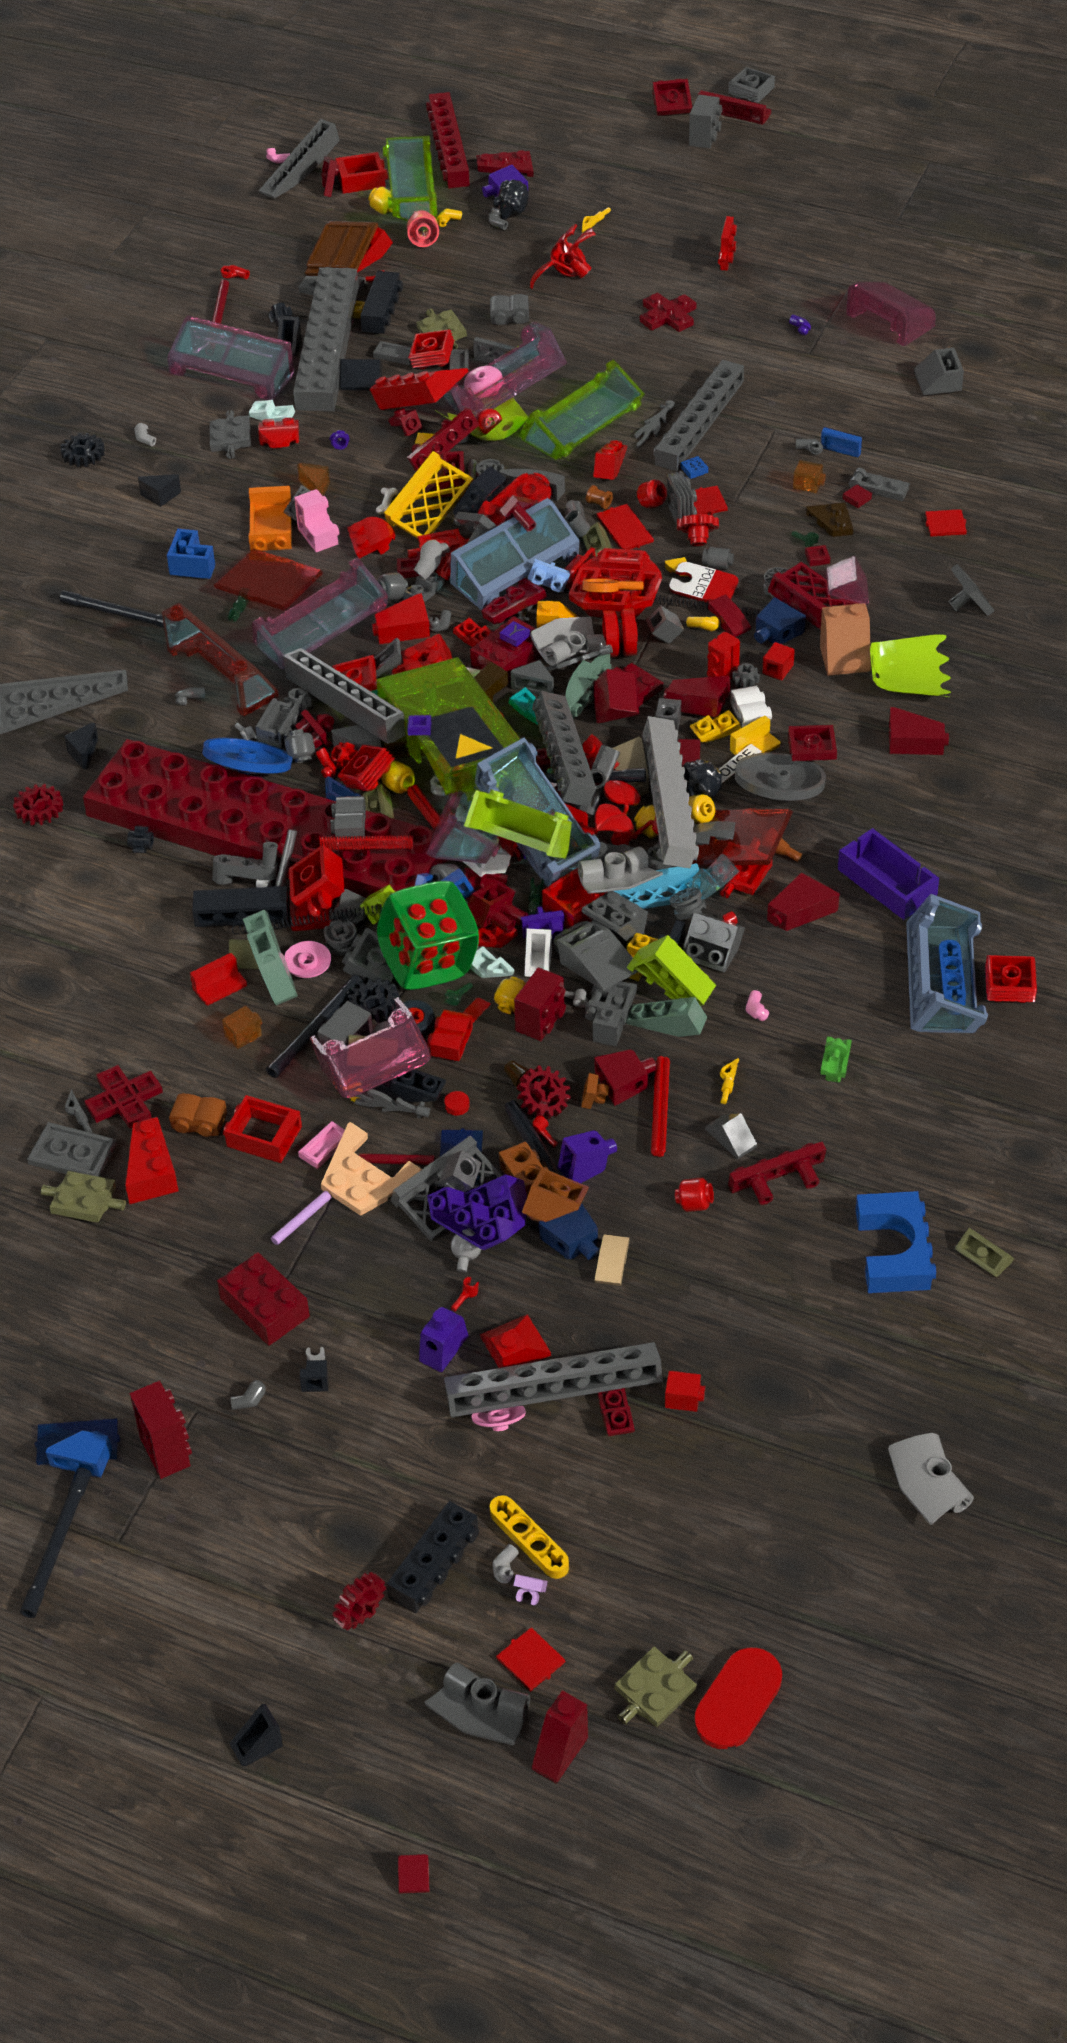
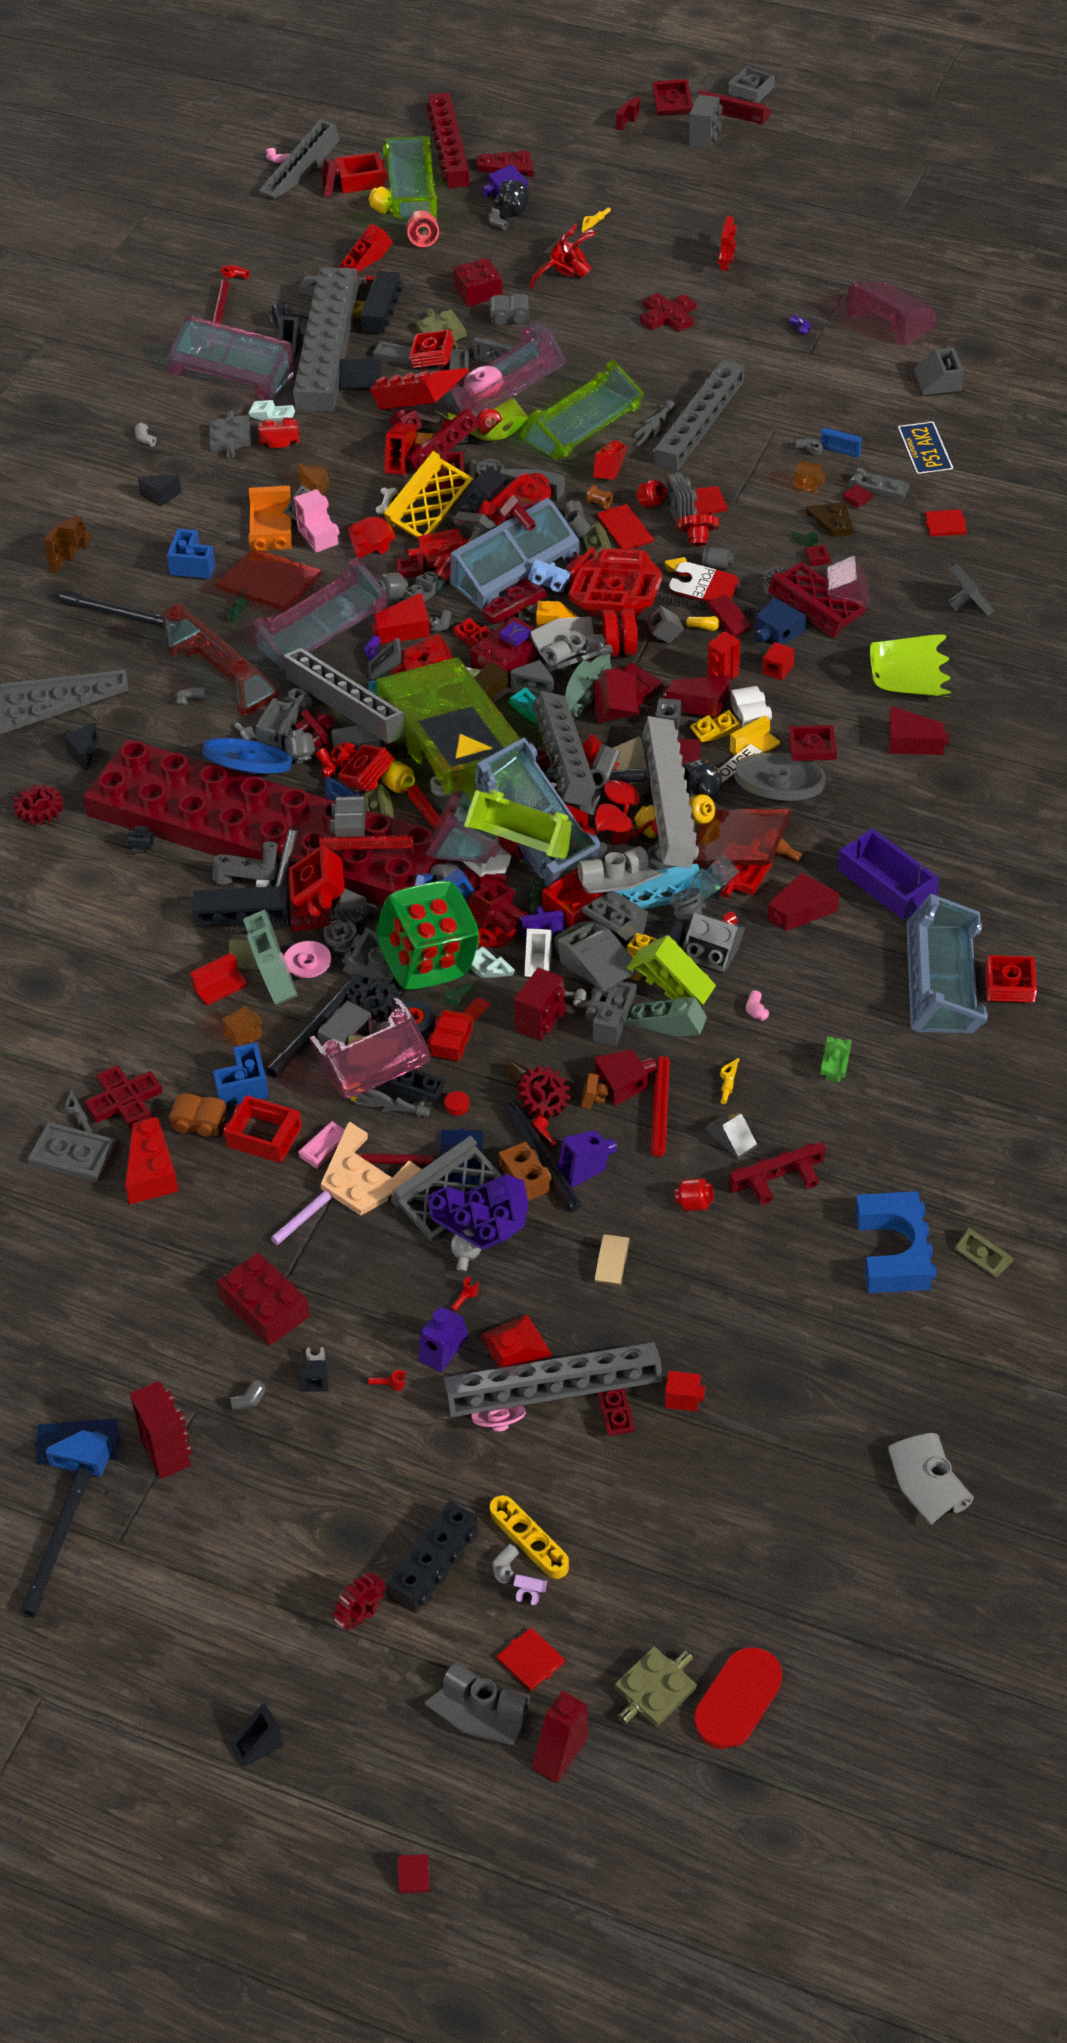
olive plate [41,1171,126,1223] -> none
black gear [60,433,105,468] -> none
reddish brown piece [305,221,378,276] -> none
dark purple plate [330,430,350,450] -> none
red tile [332,655,377,691] -> none
lime brick [360,885,396,924] -> none
dark purple tile [408,715,431,735] -> none
light grey arm [414,540,450,580] -> none
yellow arm [436,209,462,227] -> none
flat silver brick [439,1150,481,1192] -> none
yellow head [494,977,526,1014] -> none
dark orange slope [522,1168,589,1222] -> none
dark blue torso [539,1203,599,1260] -> none
orange piece [582,578,643,592] -> none
blue tile [681,456,708,479] -> none
dark grey slope [693,821,736,845] -> none
dark grey gear [732,663,760,689] -> none
nougat slope [820,603,871,676] -> none
blue beam [939,940,966,1012] -> none
none -> reddish brown slope [43,516,92,573]
none -> blue brick [213,1043,269,1107]
none -> dark purple arm [363,635,381,660]
none -> red hand [368,1370,406,1391]
none -> red slope [385,423,417,475]
none -> dark red brick [453,258,503,306]
none -> dark red slope [616,97,640,131]
none -> dark blue sticker [898,422,953,474]

